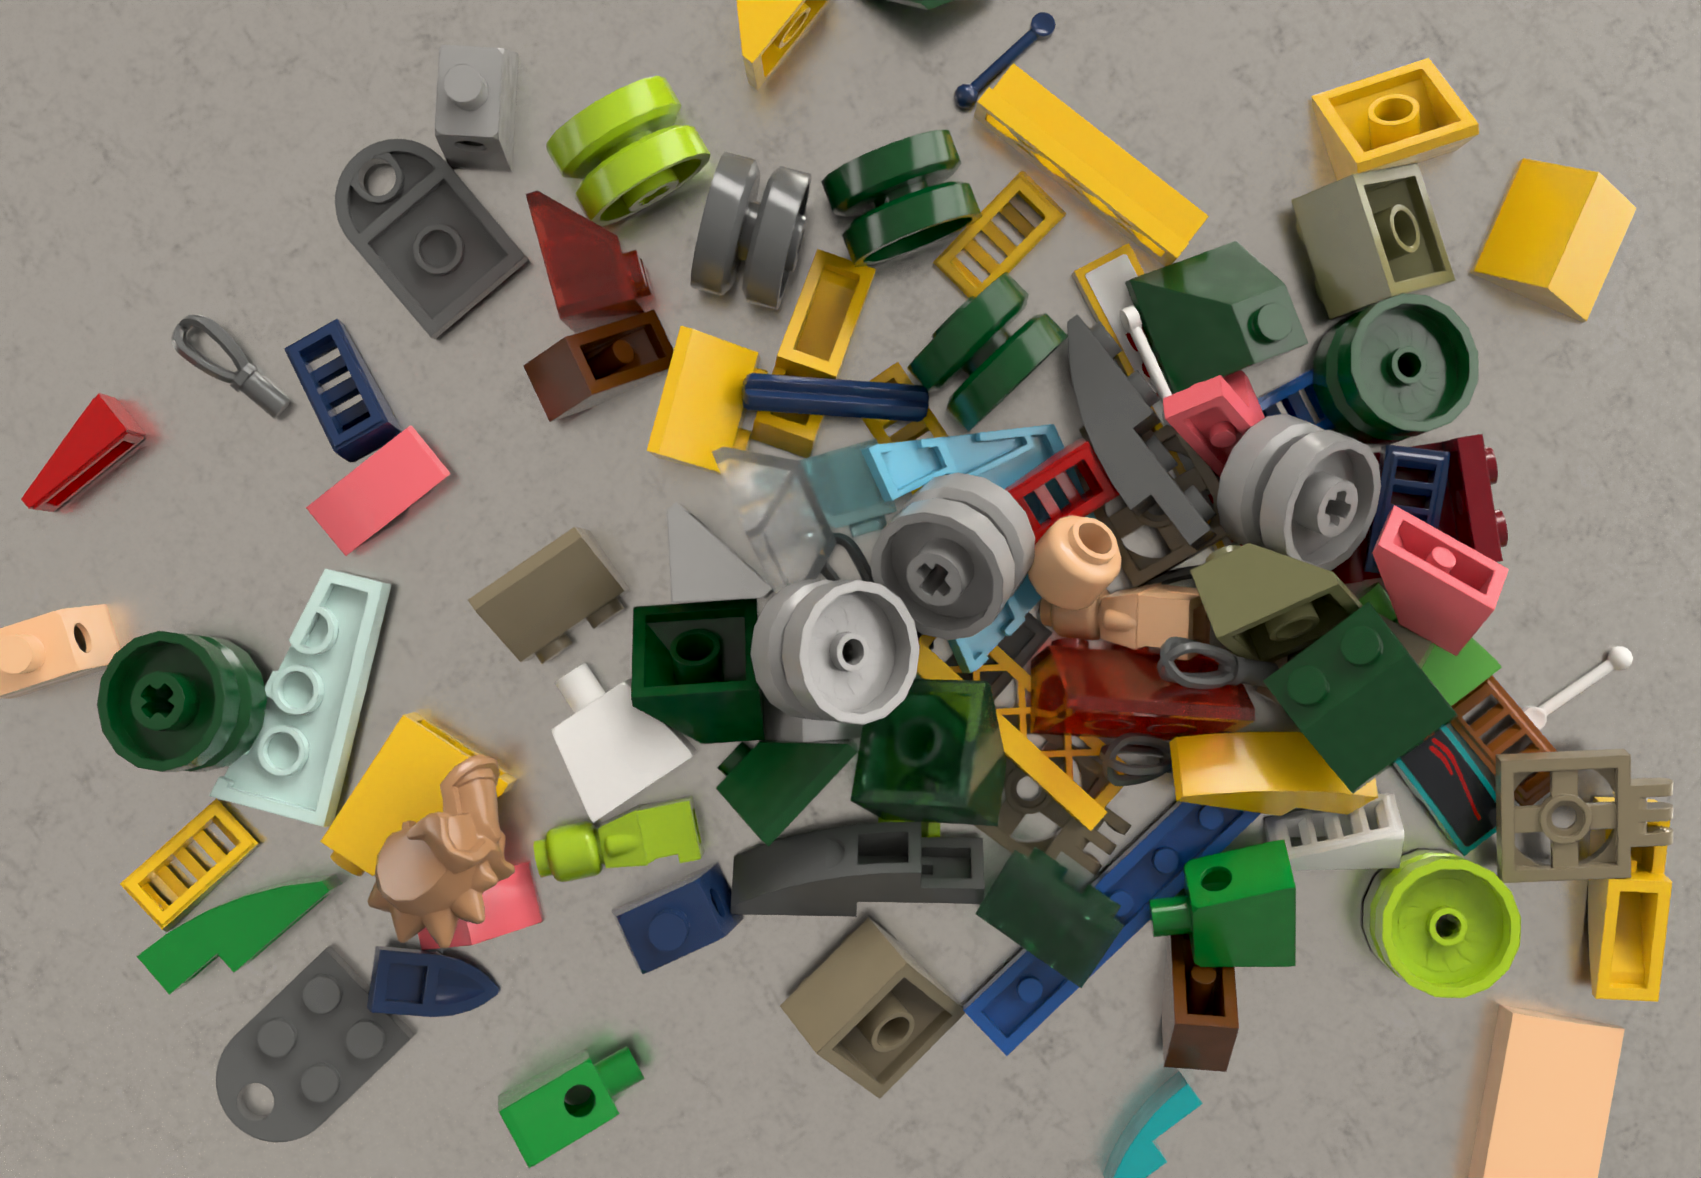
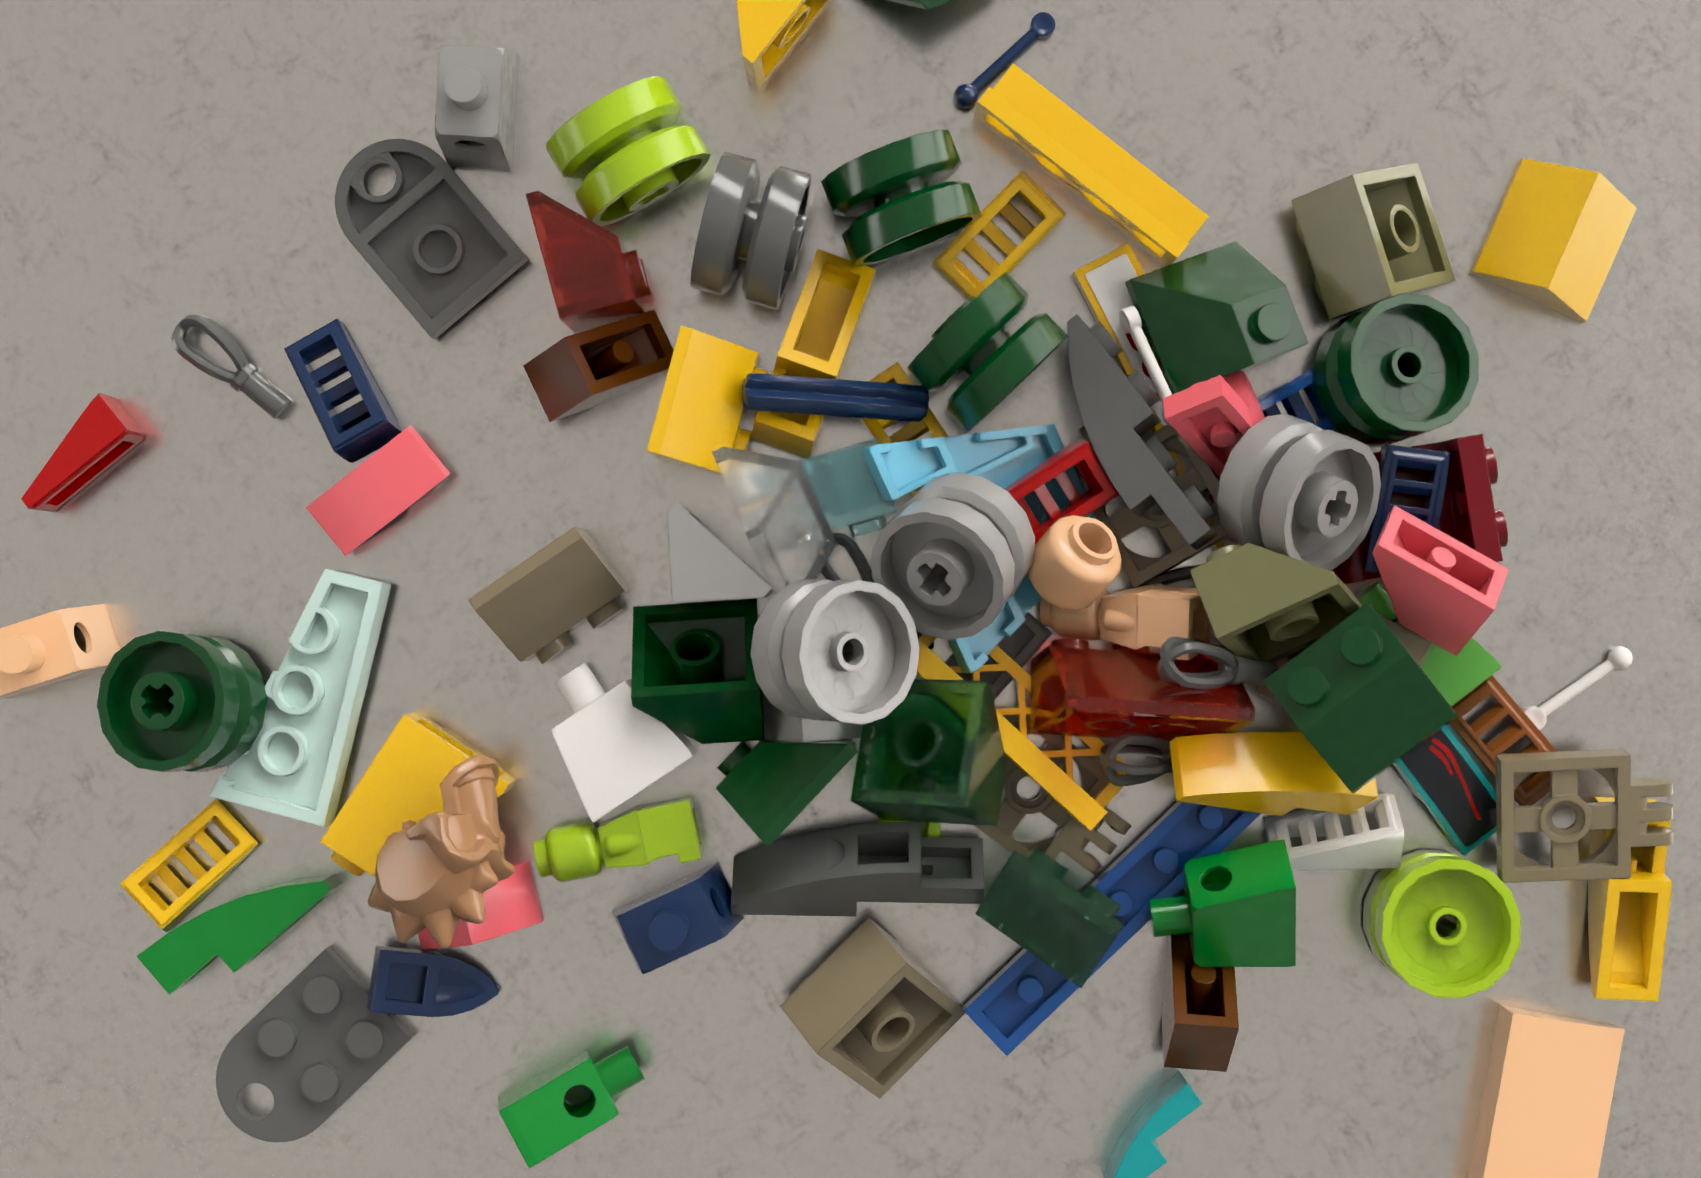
yellow slope [1311,58,1479,181] -> none

